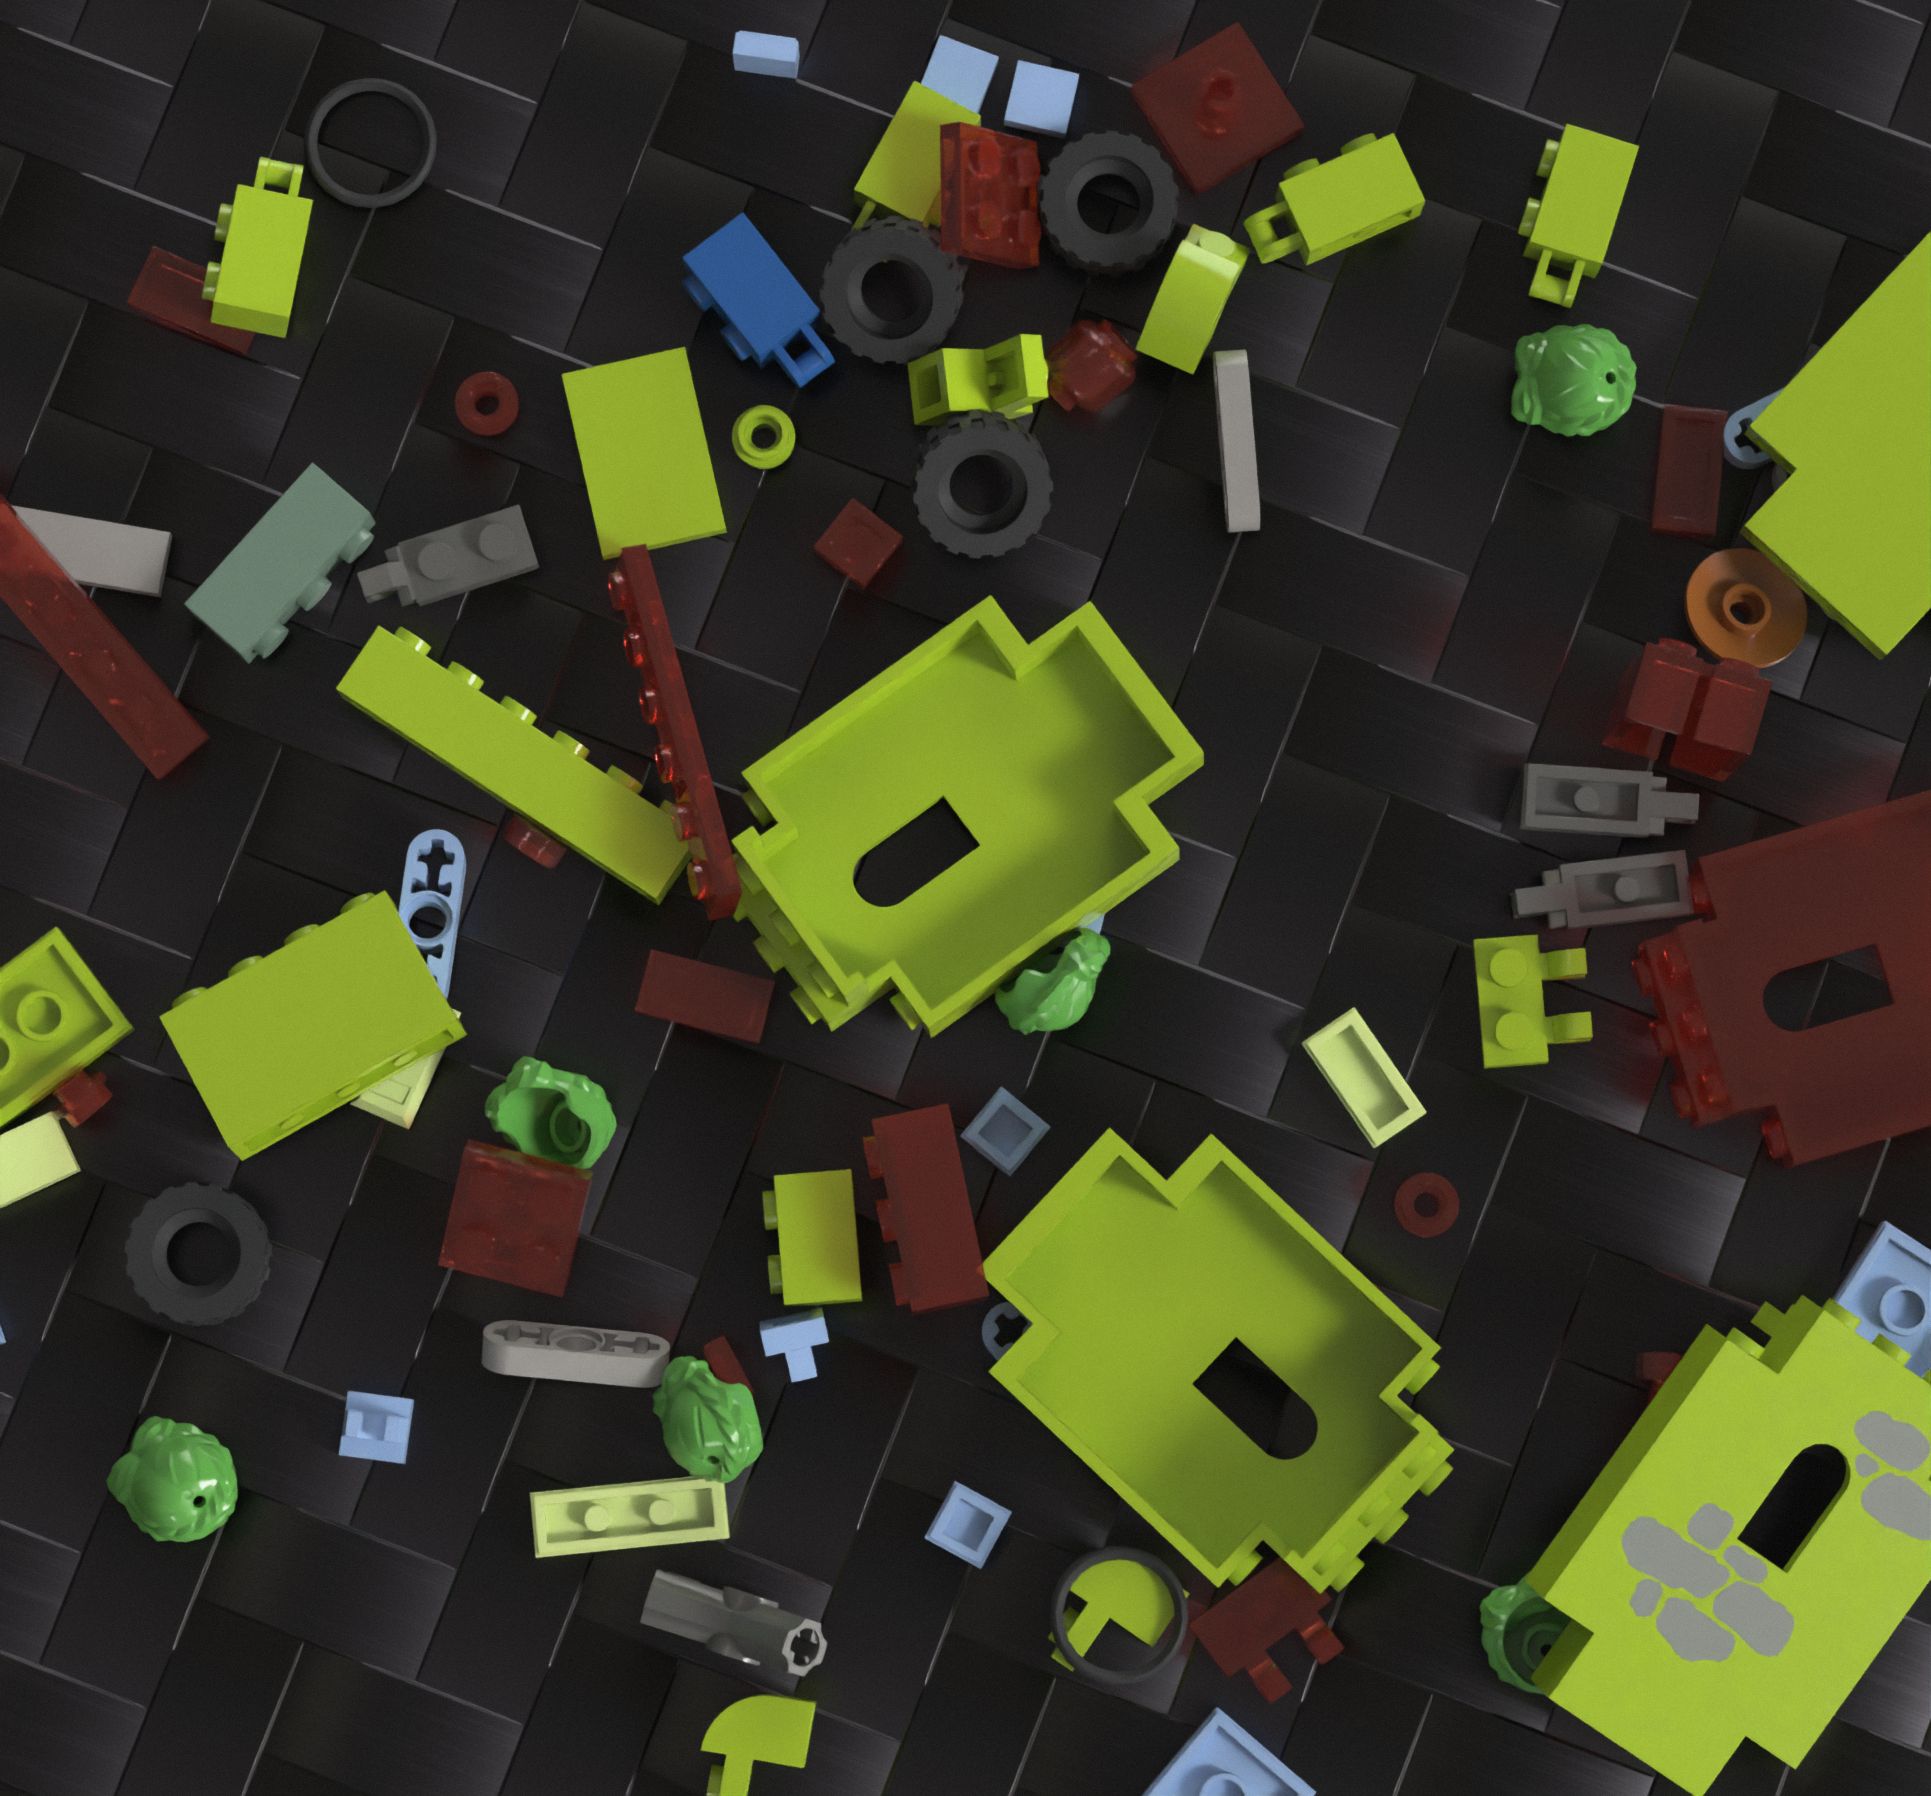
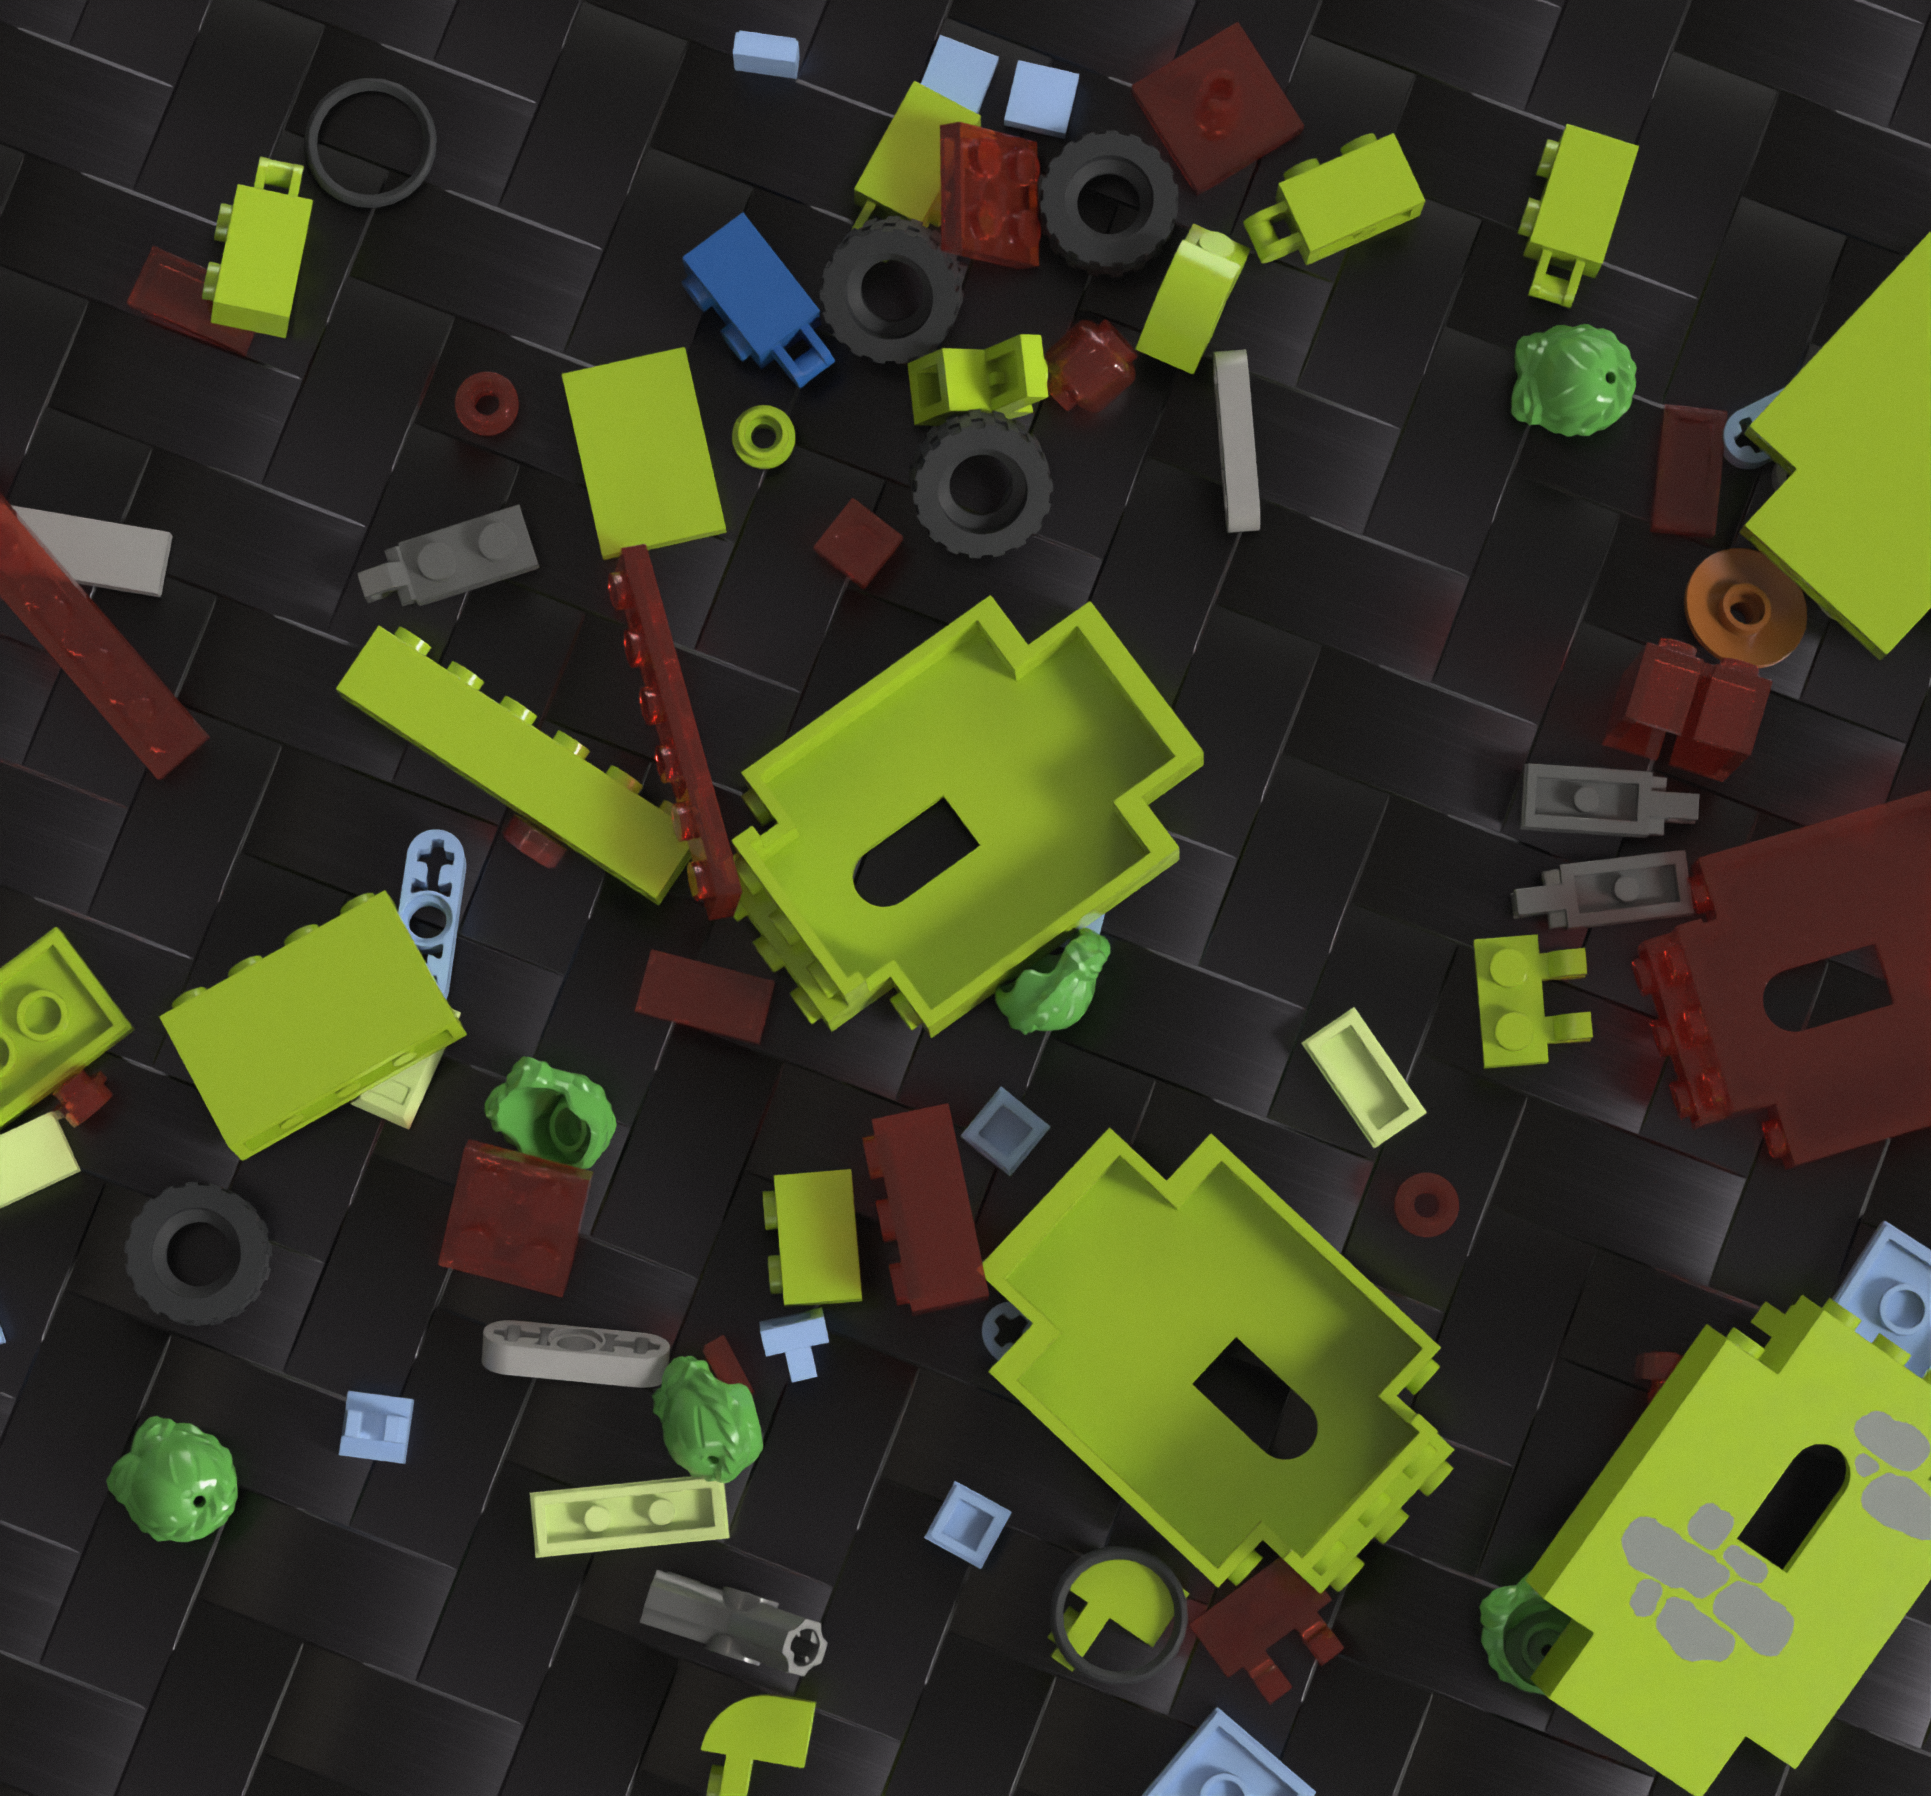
sand green brick [184,462,376,664] -> none

